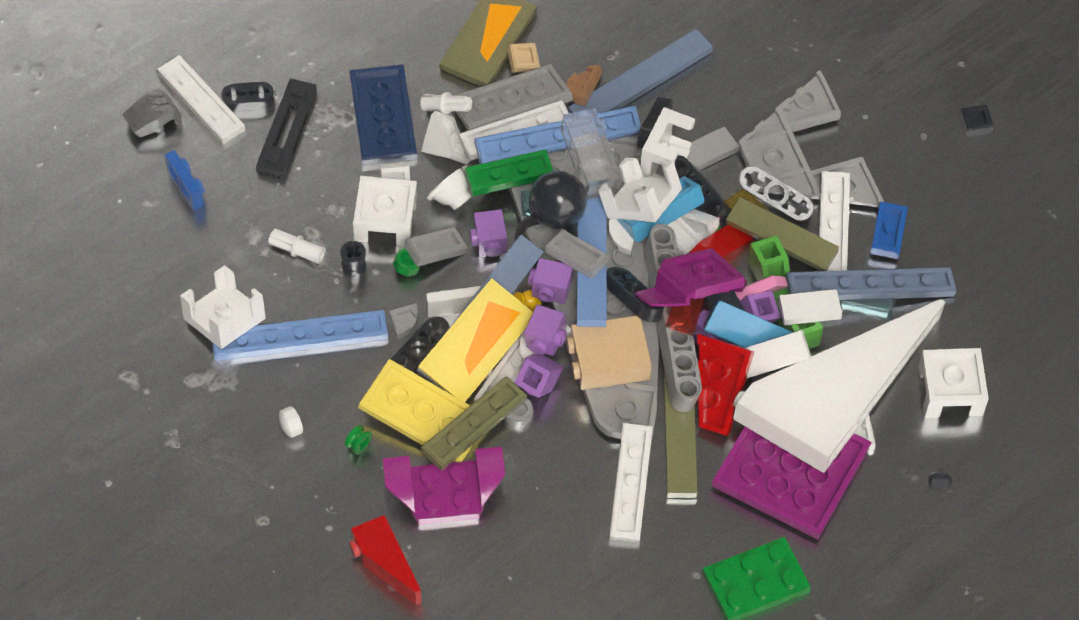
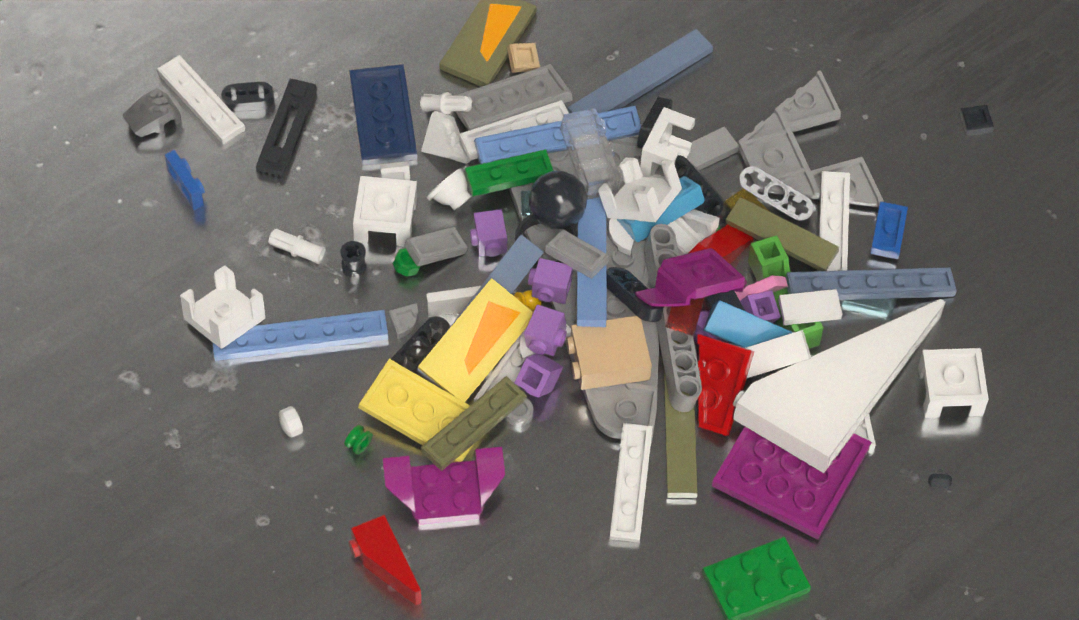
medium nougat tile [566,65,602,106] -> none

